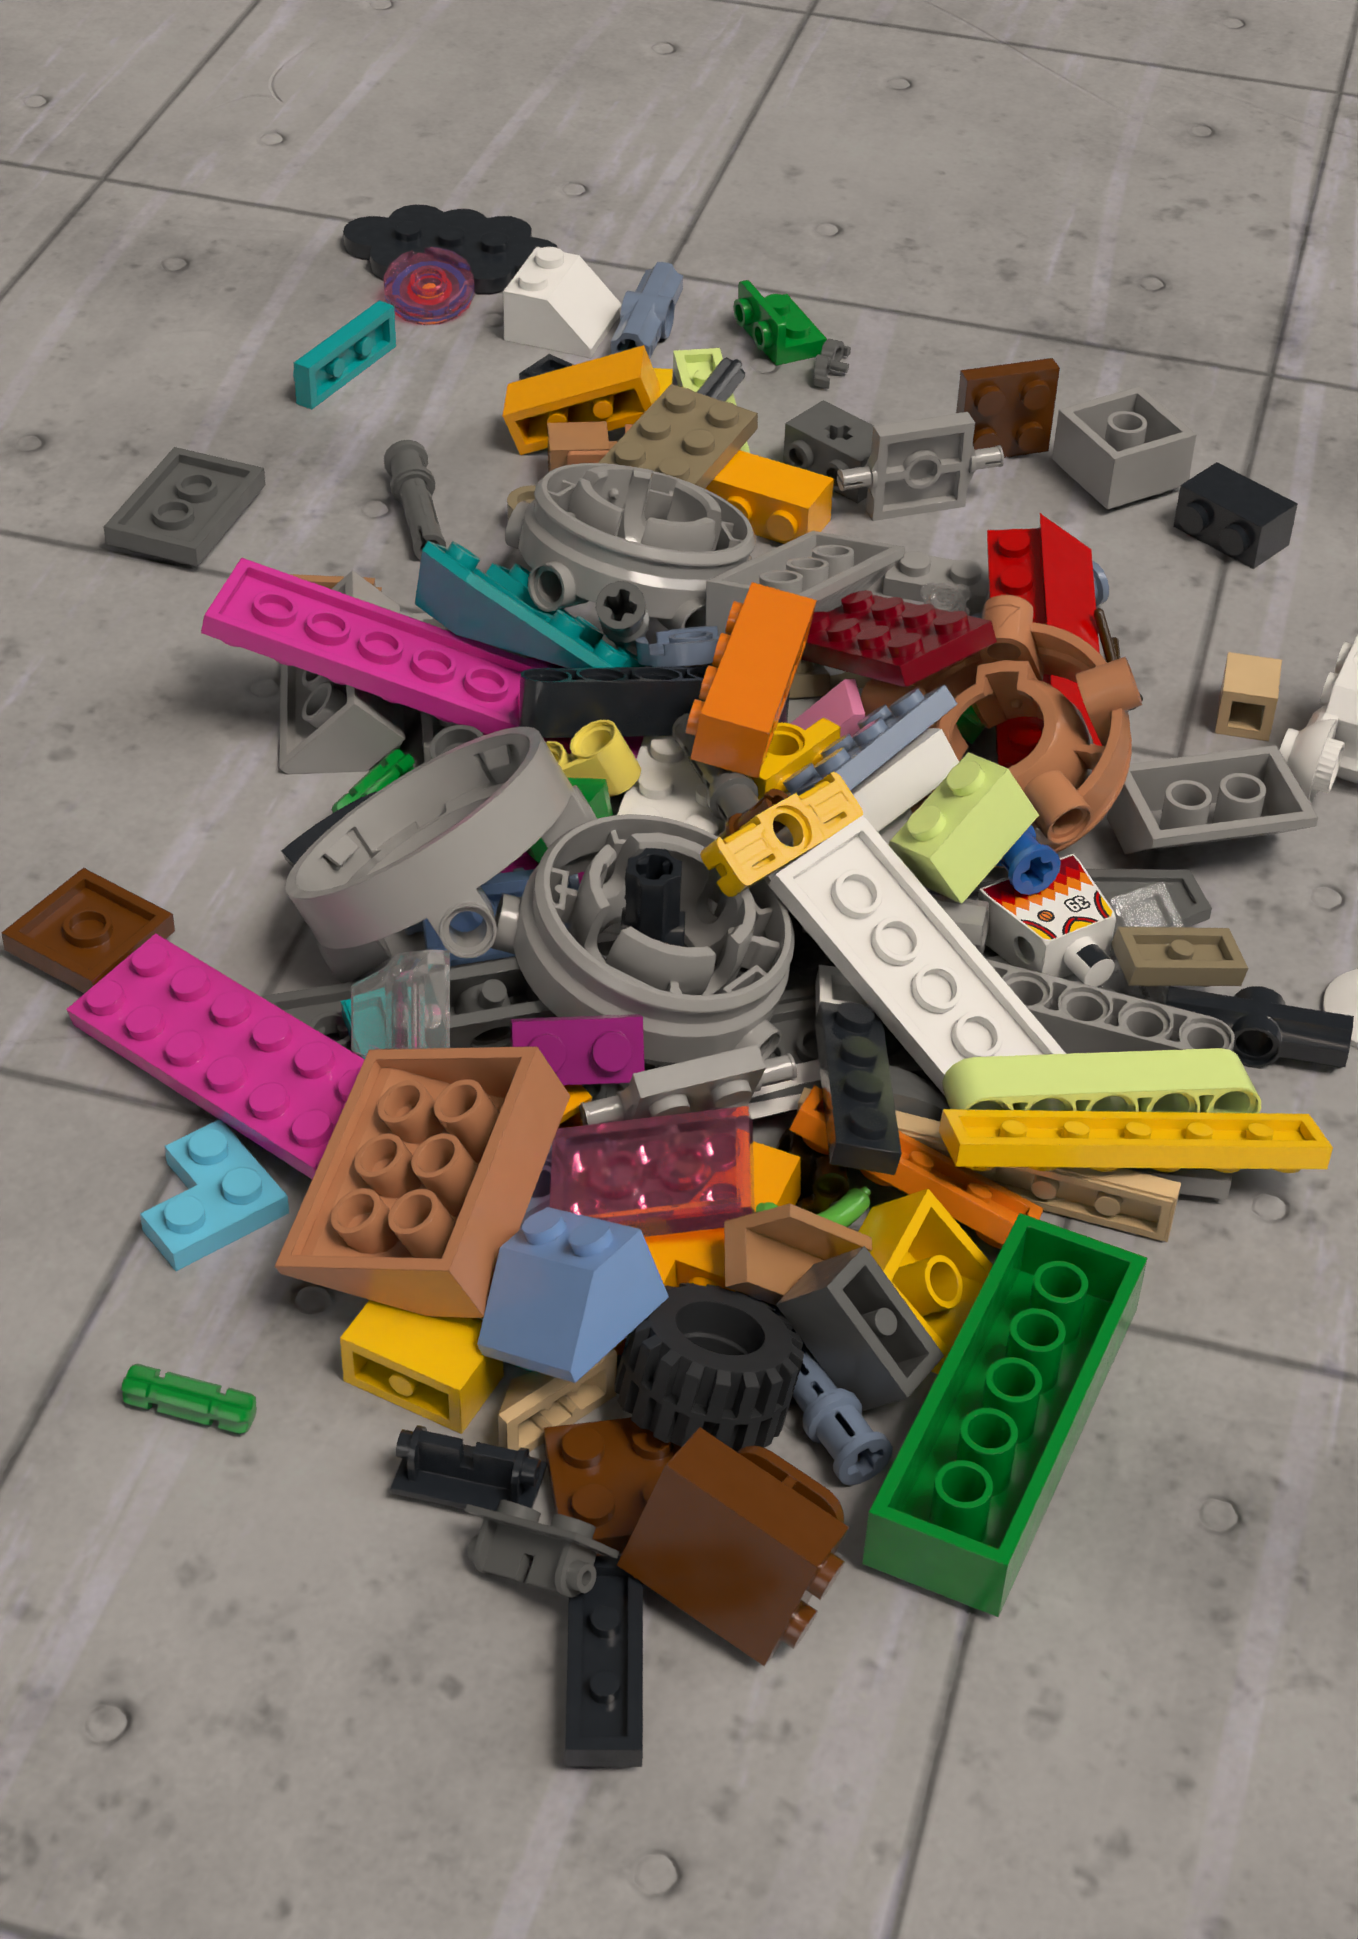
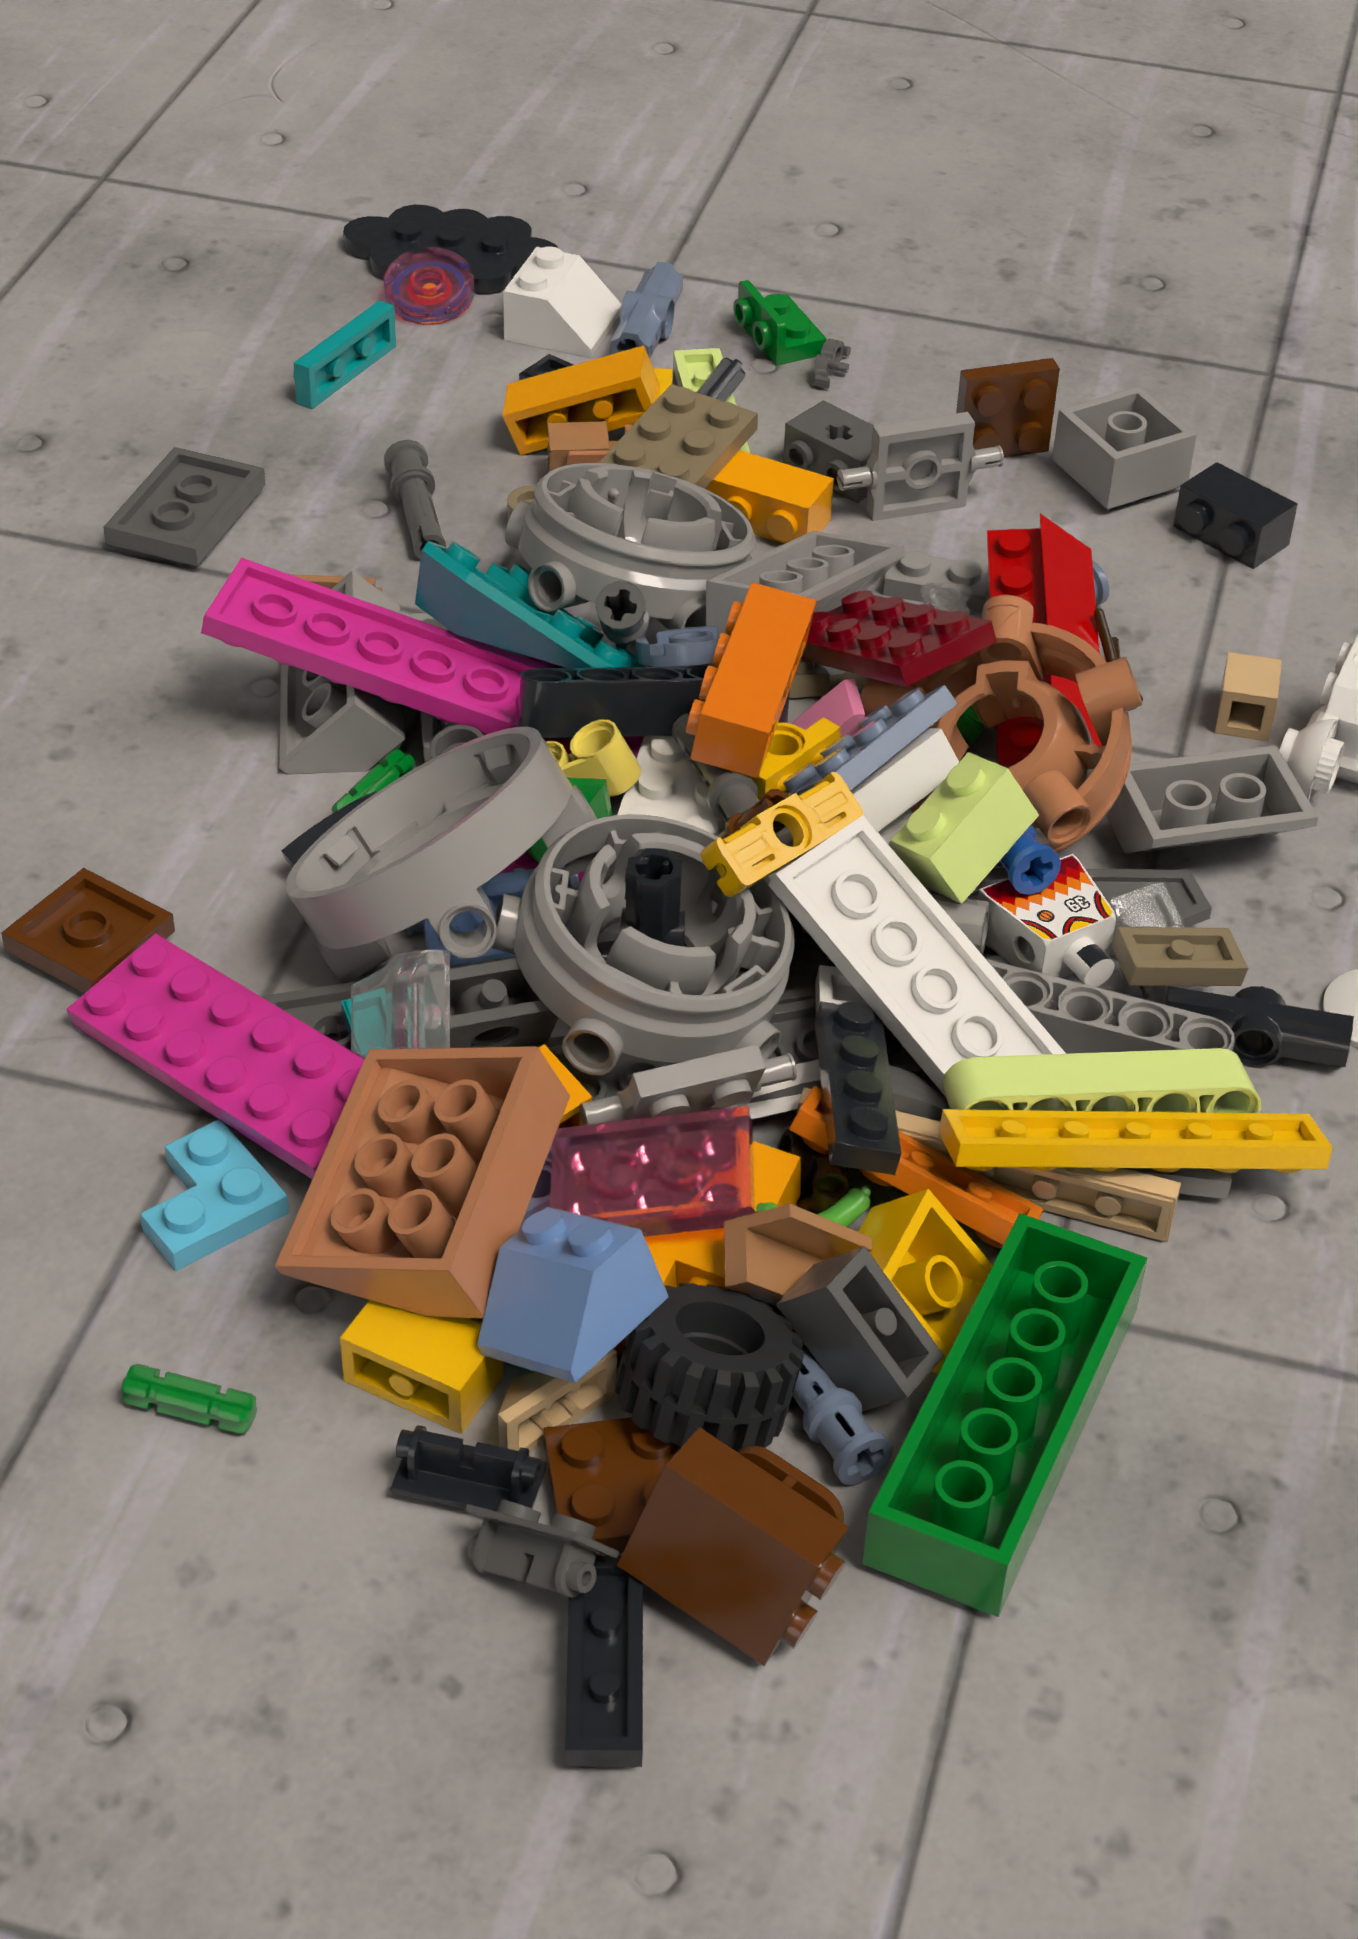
magenta plate [510,1014,645,1085] -> none

